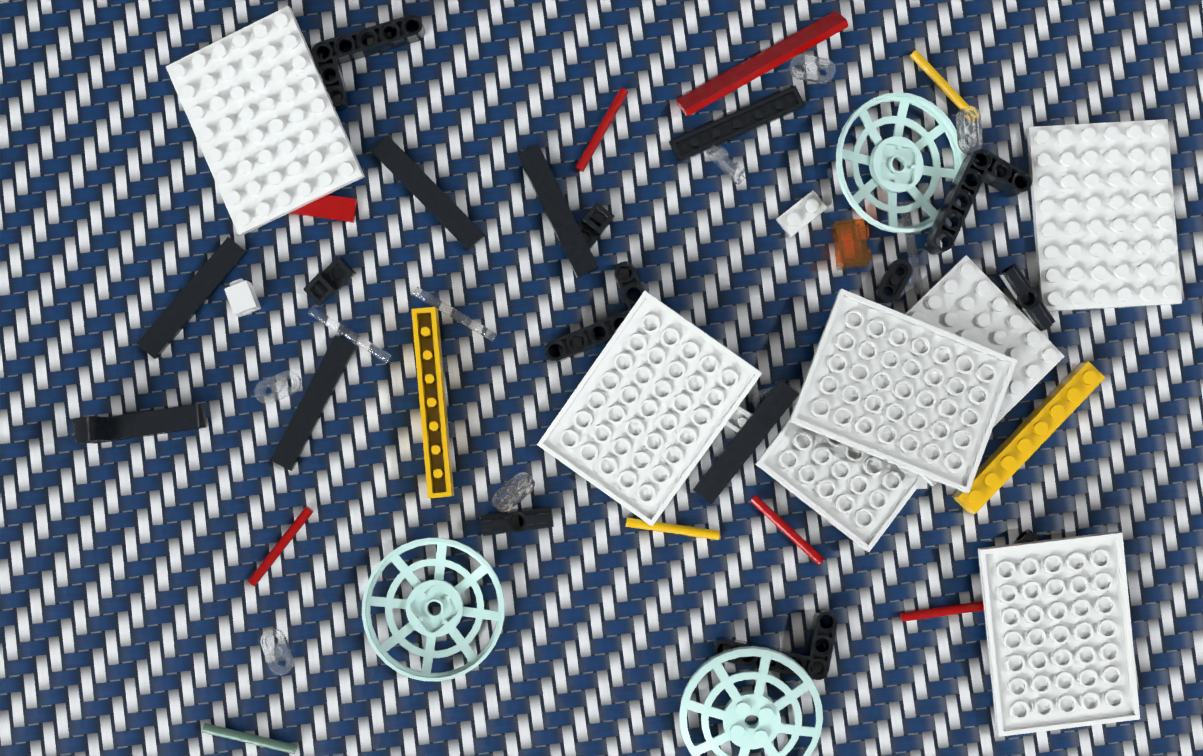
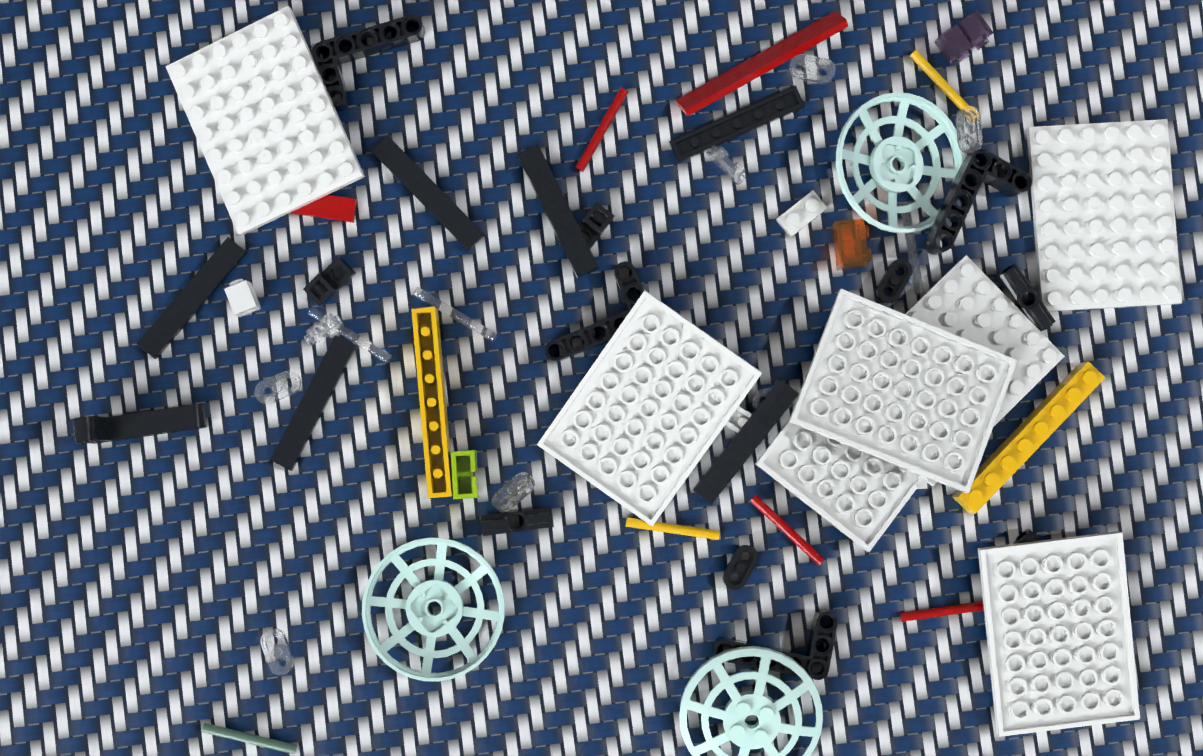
red bar [248,506,314,586] -> none
none -> clear plate [304,314,343,346]
none -> lime piece [451,450,479,499]
none -> black plate [722,545,758,590]
none -> clear purple piece [934,10,993,64]

